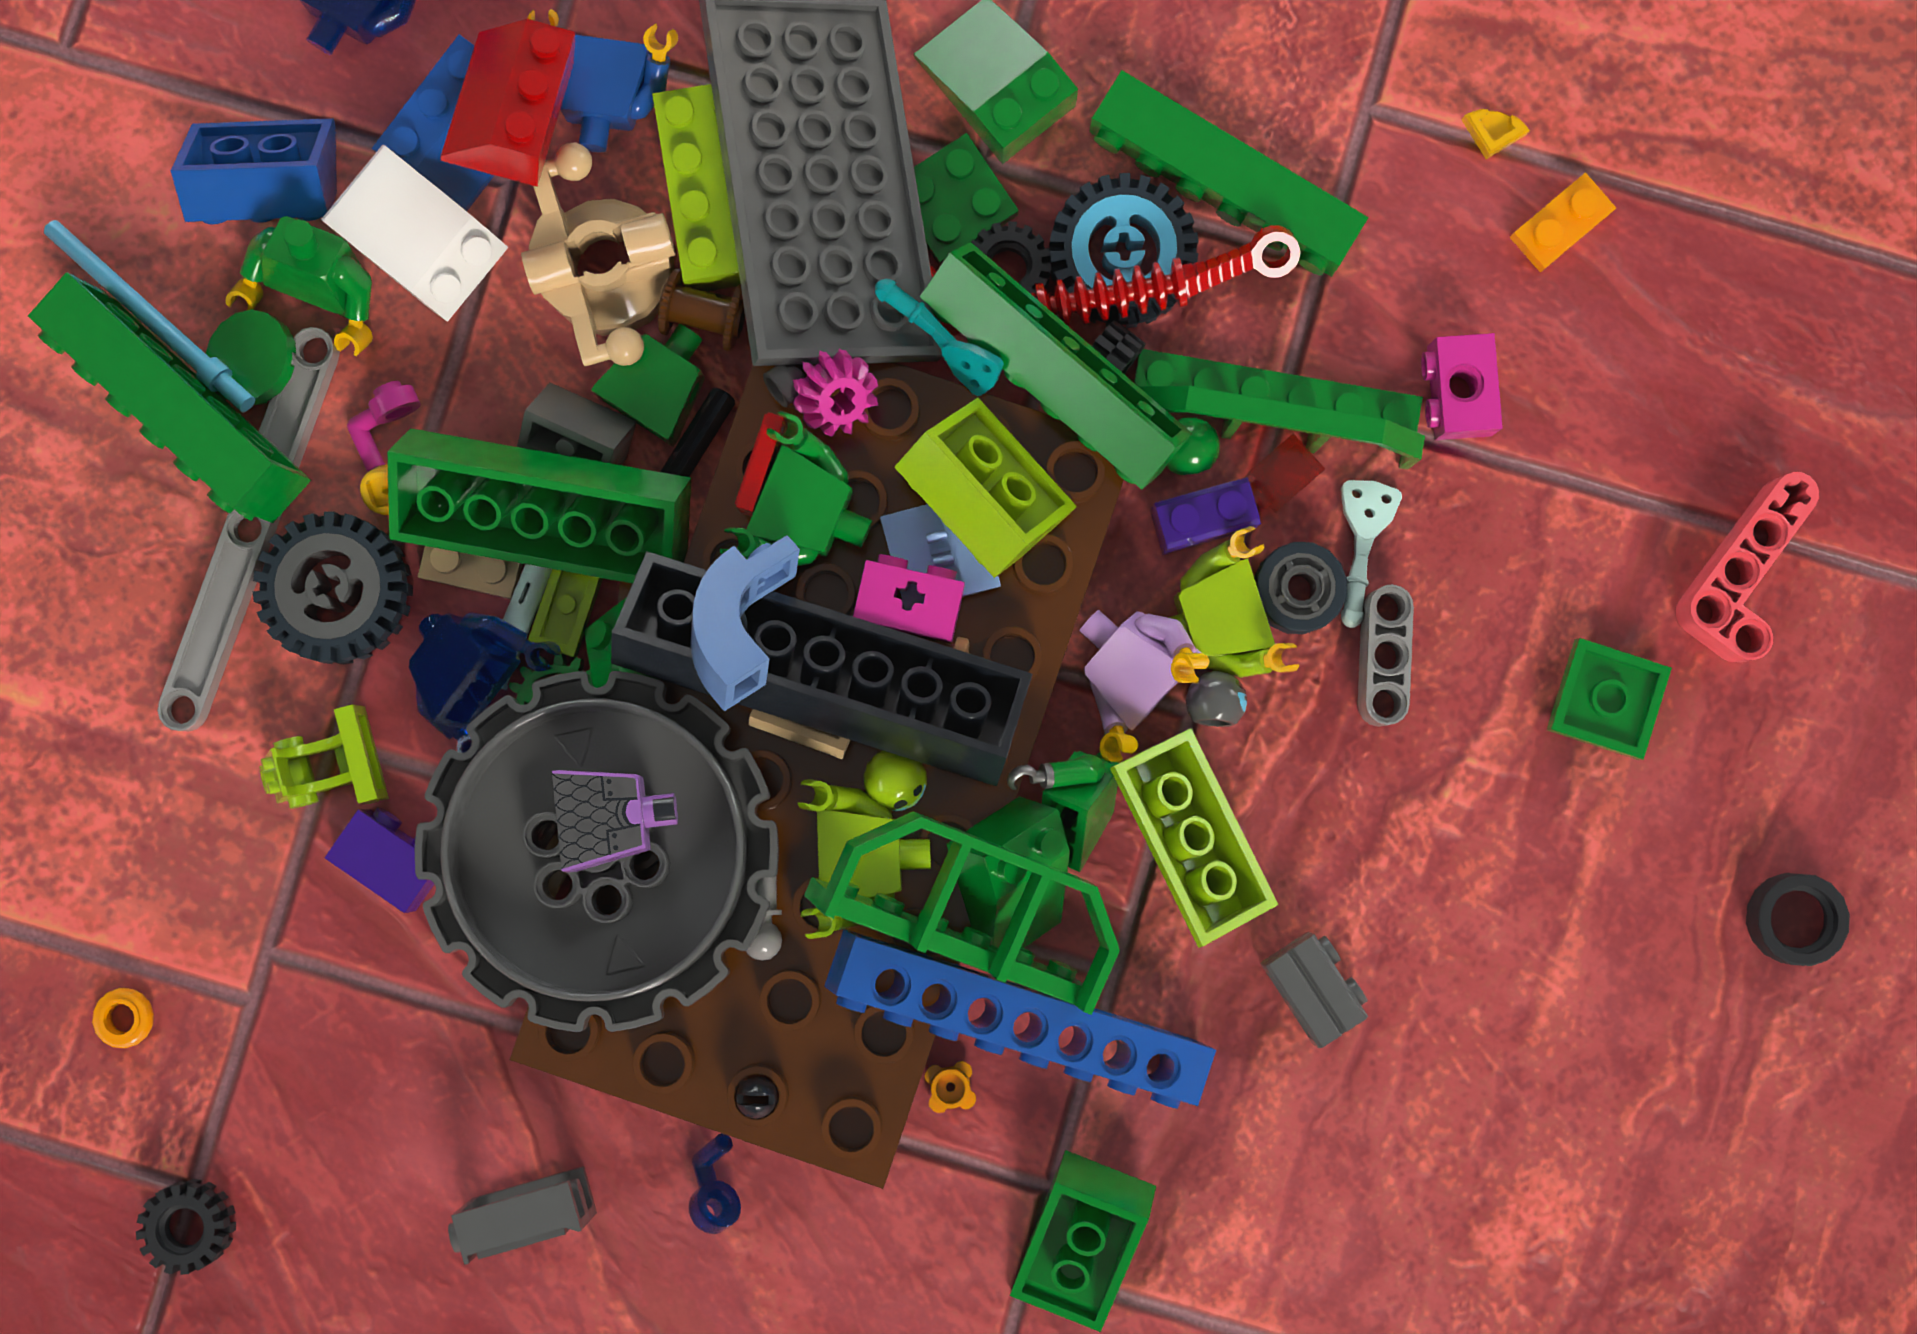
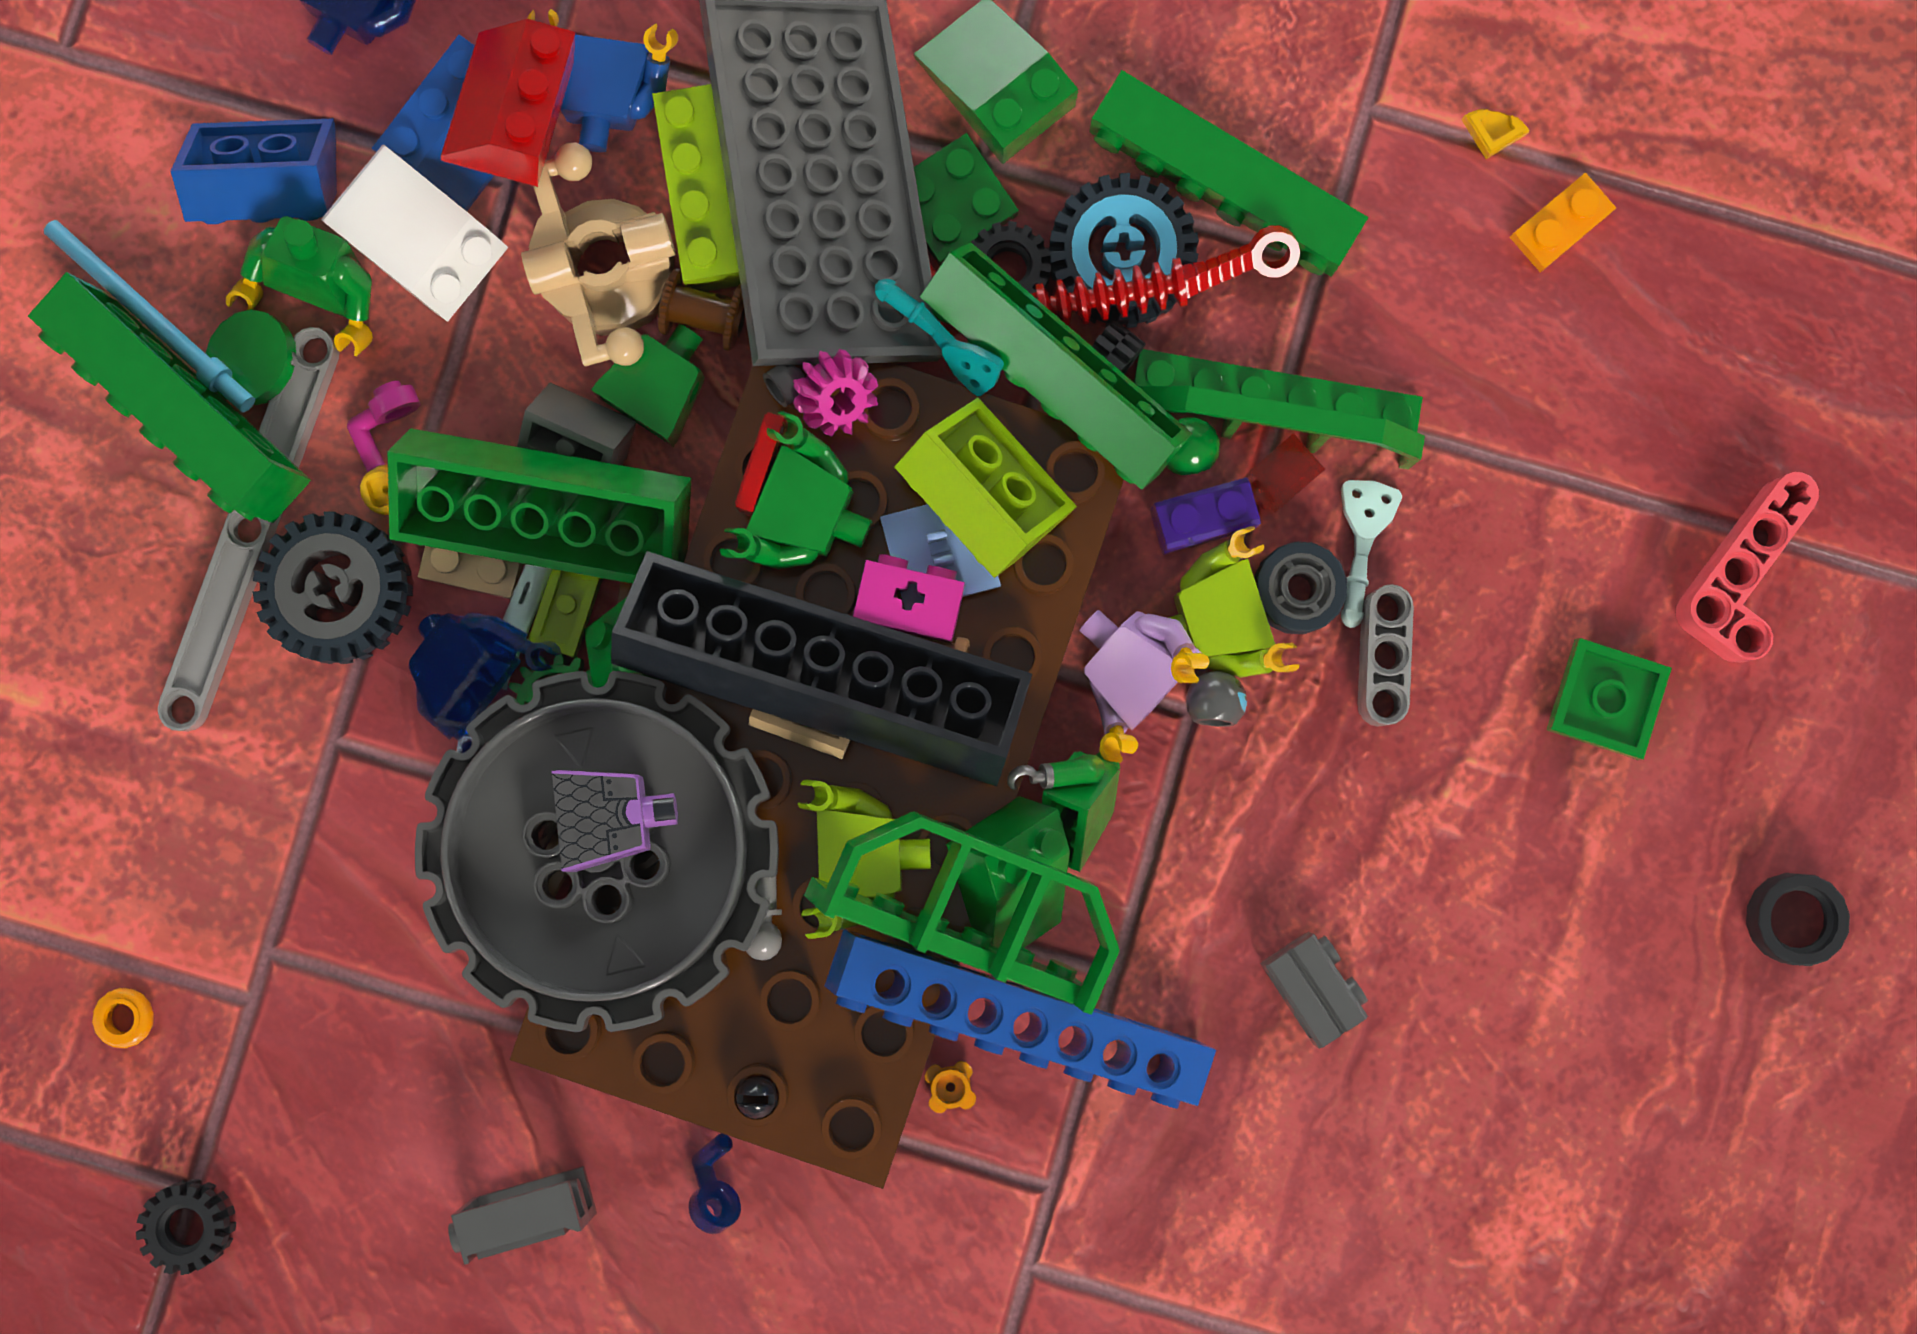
lime tile [259,704,389,809] -> none
dark purple brick [325,807,434,913] -> none
black axle [660,387,735,477] -> none
medium blue arch [691,535,800,711] -> none
lime piece [863,750,927,811] -> none
green slope [1010,1150,1156,1332] -> none
lime slope [1110,728,1278,948] -> none
dark pink brick [1421,333,1503,440] -> none

